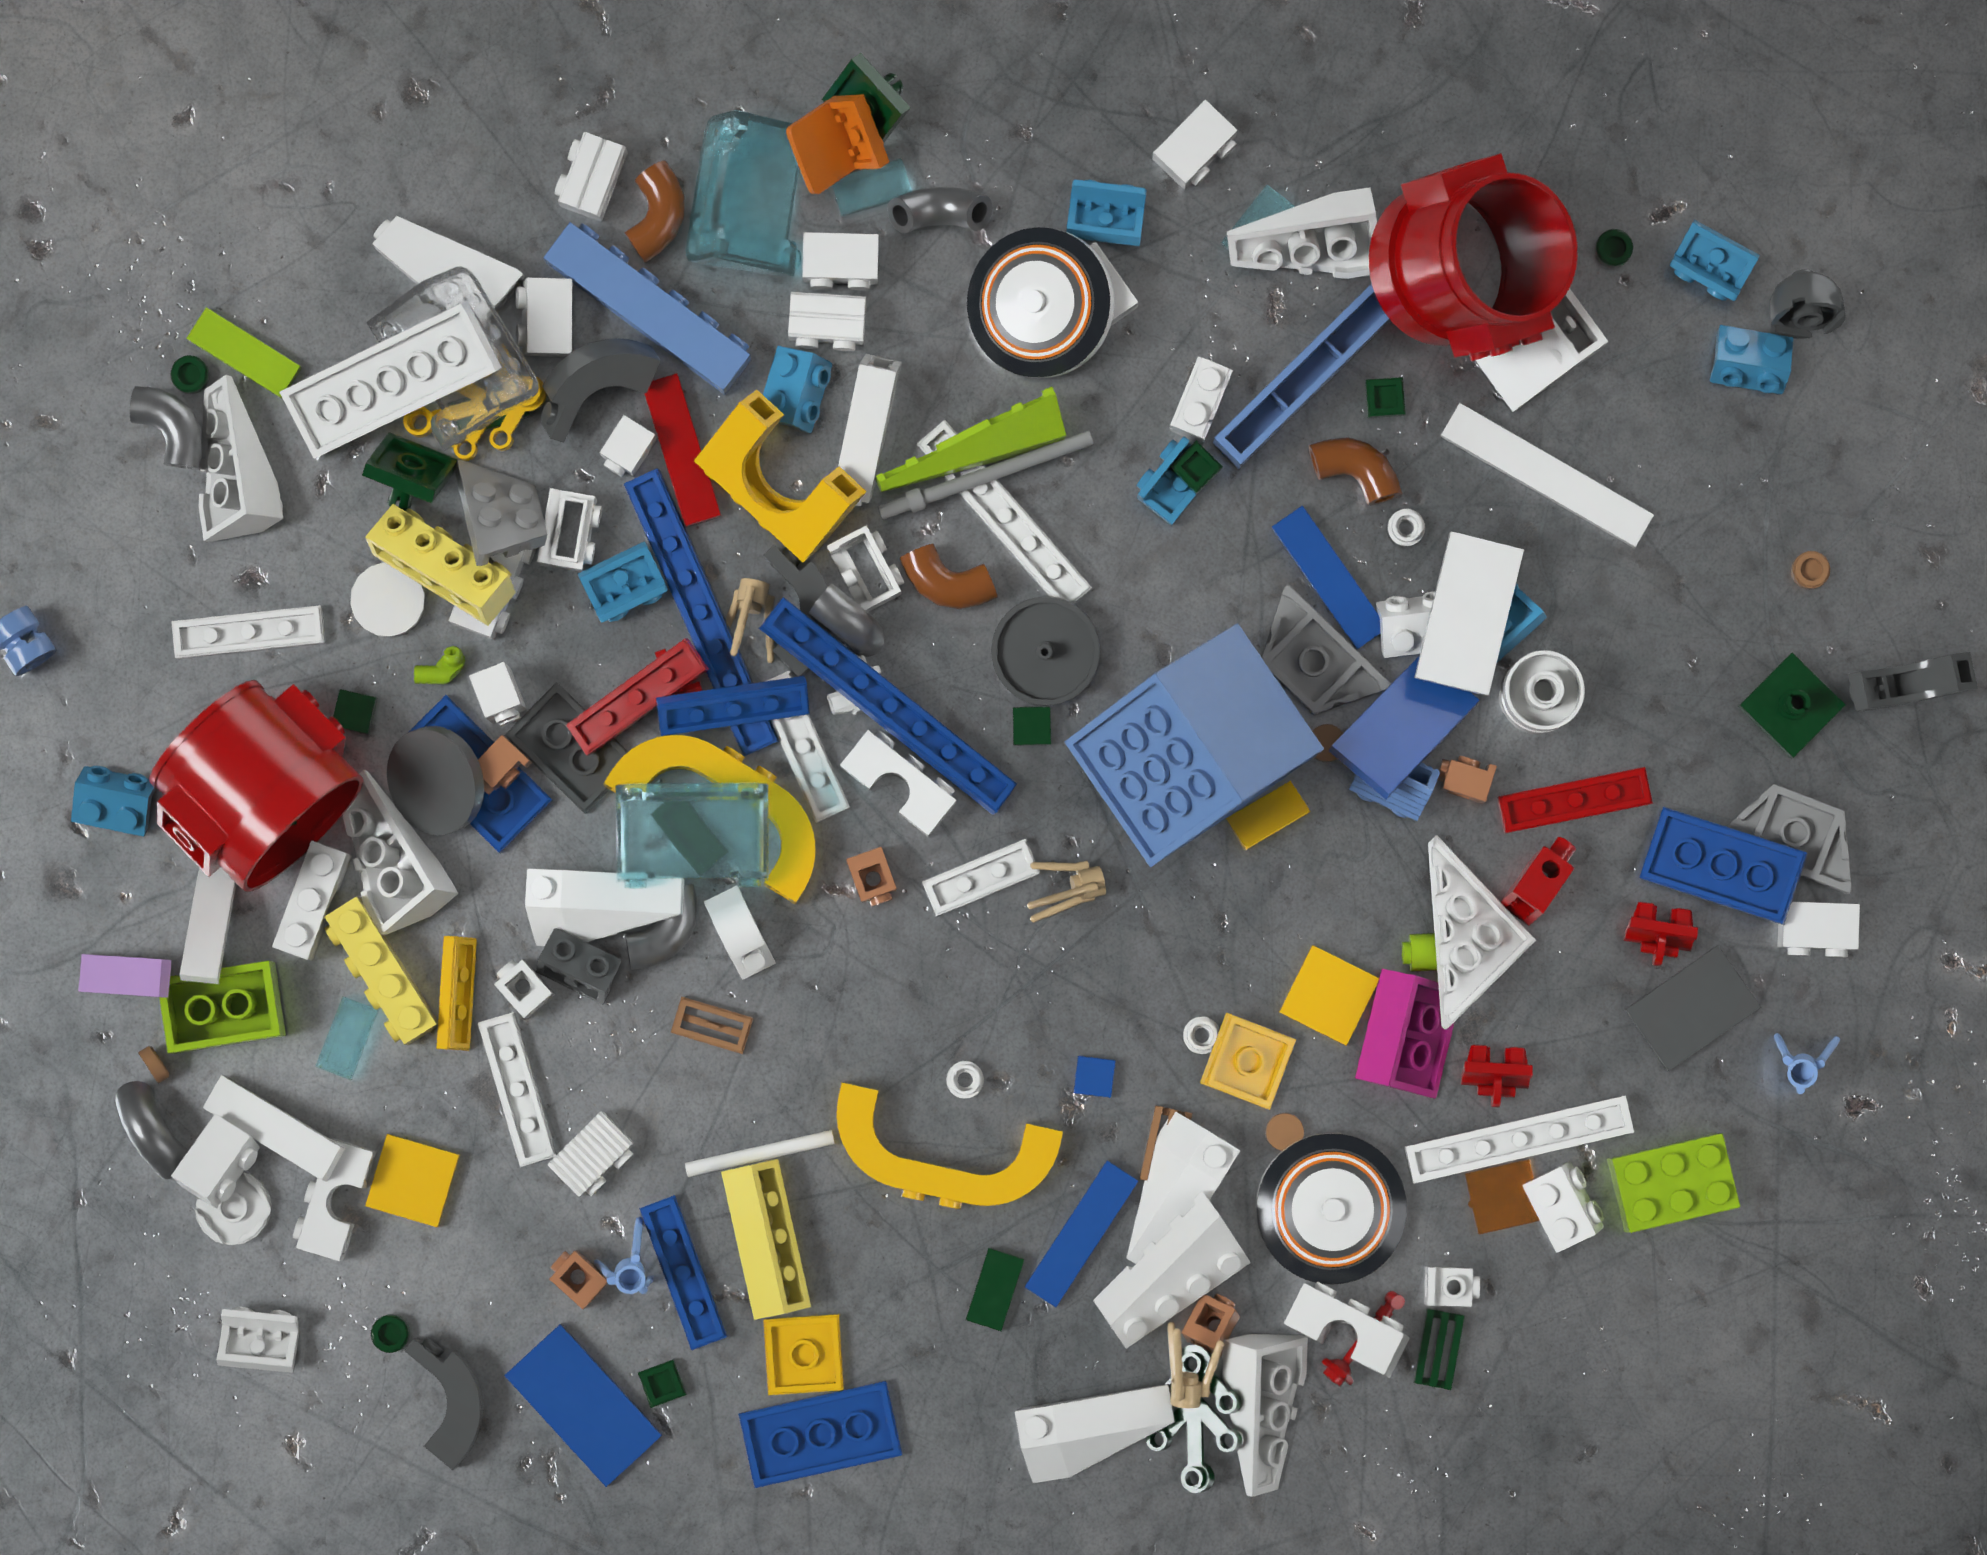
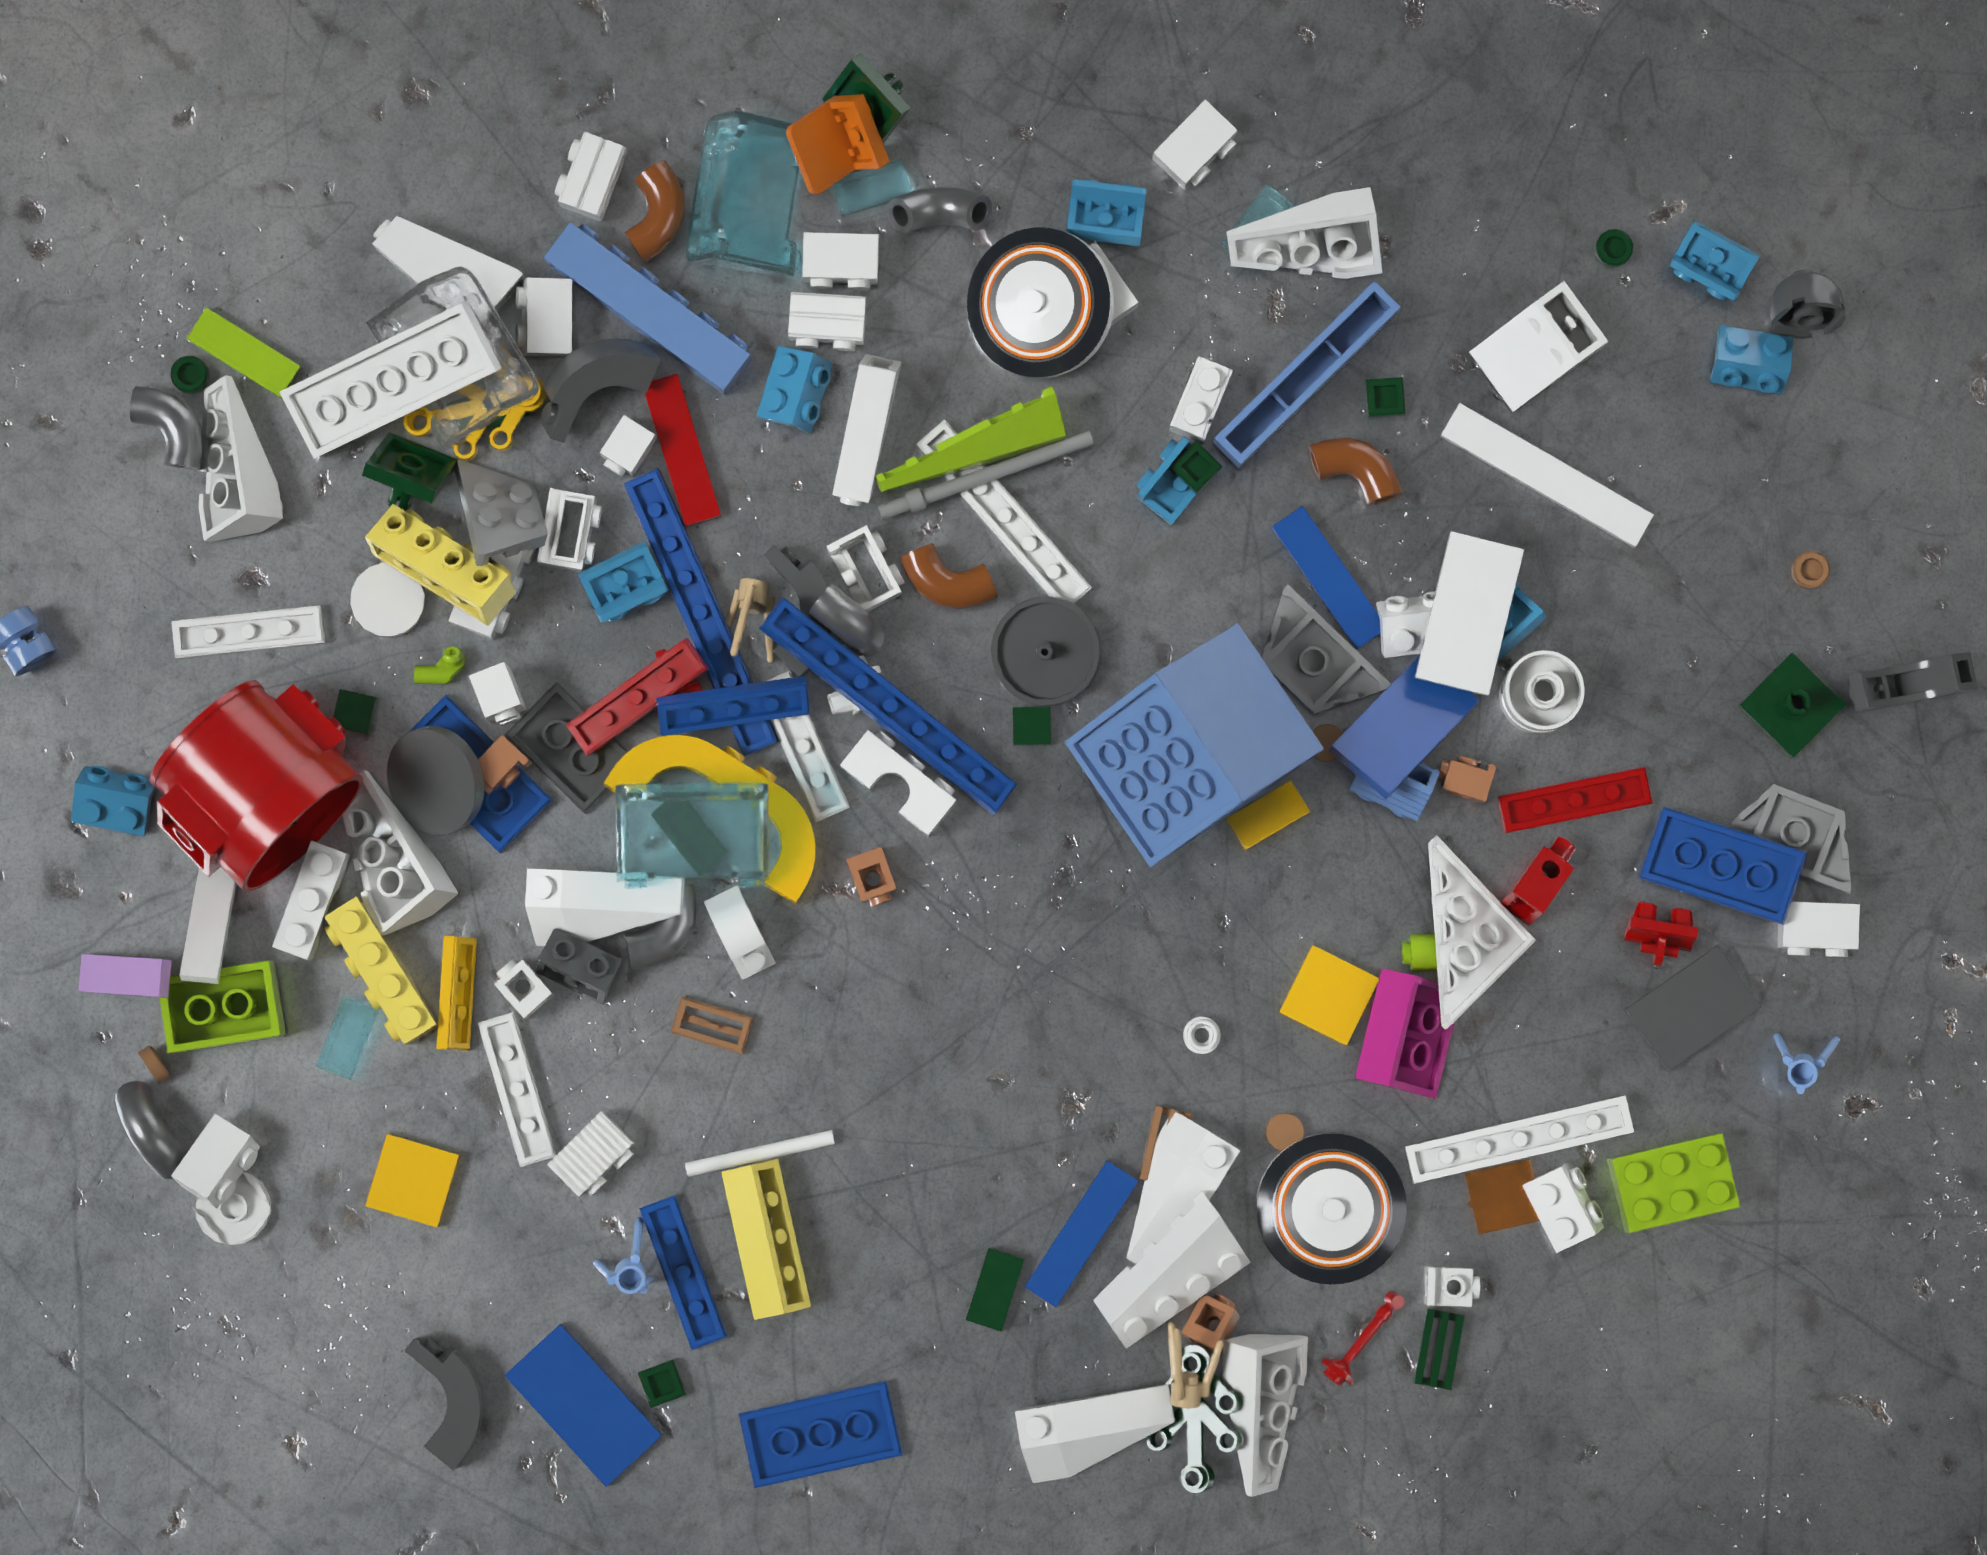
white tile [203,1075,345,1182] -> none
white bracket [217,1307,300,1373] -> none
white arch [293,1139,377,1261] -> none
dark green tile [371,1314,410,1353] -> none
nougat brick [549,1250,608,1309] -> none
yellow arch [694,390,867,563] -> none
yellow tile [763,1314,844,1395] -> none
yellow arch [837,1083,1063,1210] -> none
white tile [922,839,1040,917] -> none
white plate [946,1061,984,1099] -> none
tan plant [1027,861,1106,922] -> none
blue tile [1074,1056,1116,1098] -> none
yellow tile [1200,1013,1296,1110] -> none
white arch [1283,1282,1410,1378] -> none
red cylinder [1369,153,1578,361] -> none
white plate [1387,509,1425,547] -> none
red hips [1461,1045,1533,1108] -> none

